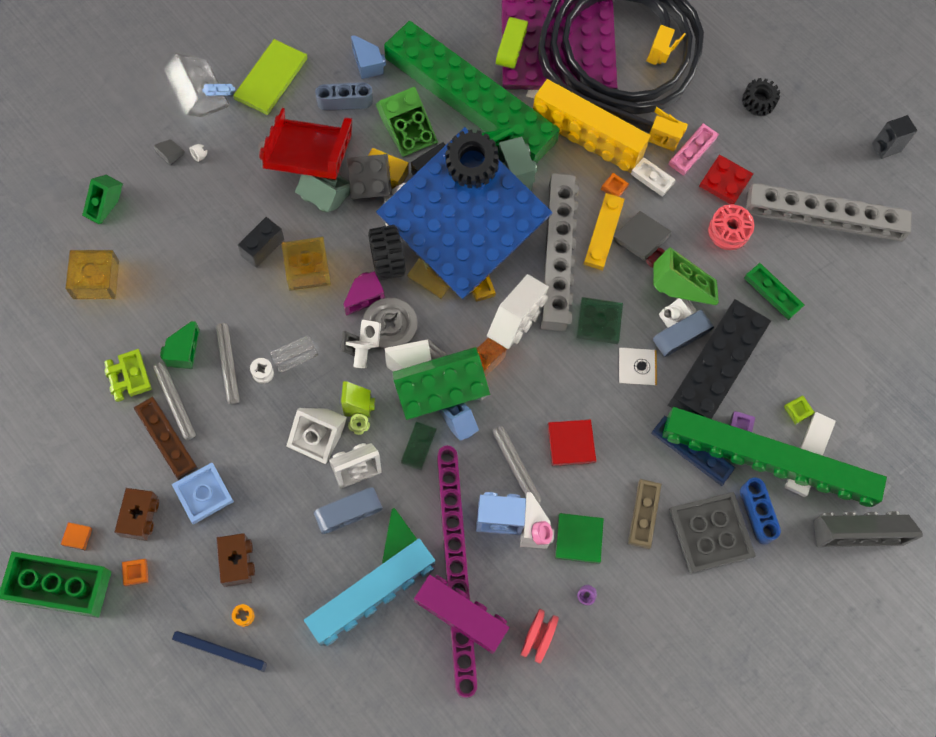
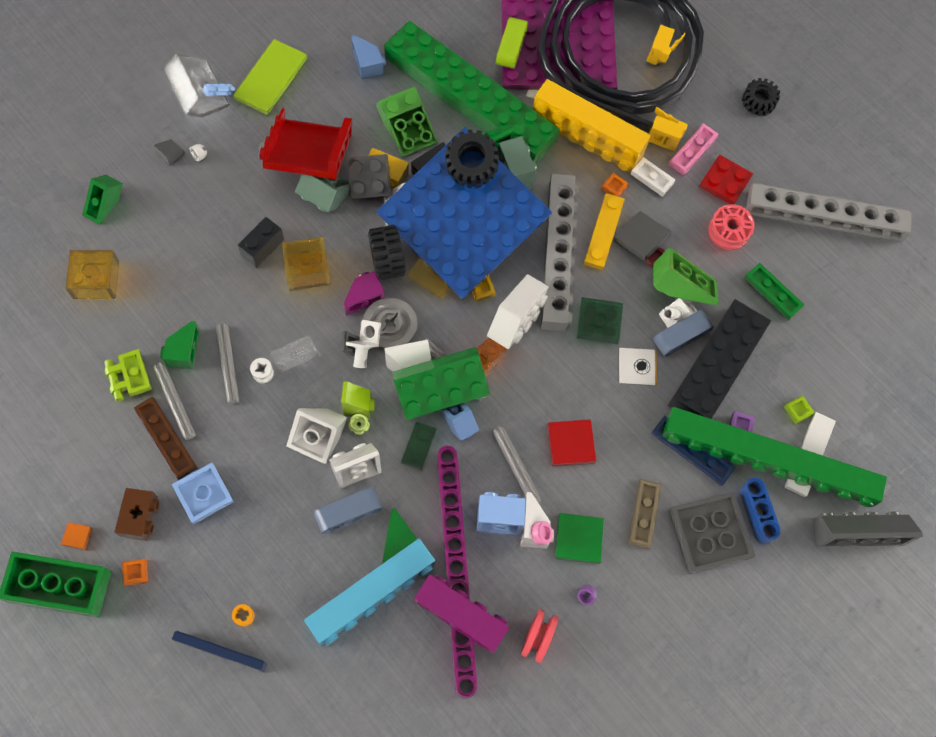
reddish brown brick [216,533,255,587] -> none
sand blue beam [315,82,373,111] -> none
black brick [872,115,918,159] -> none

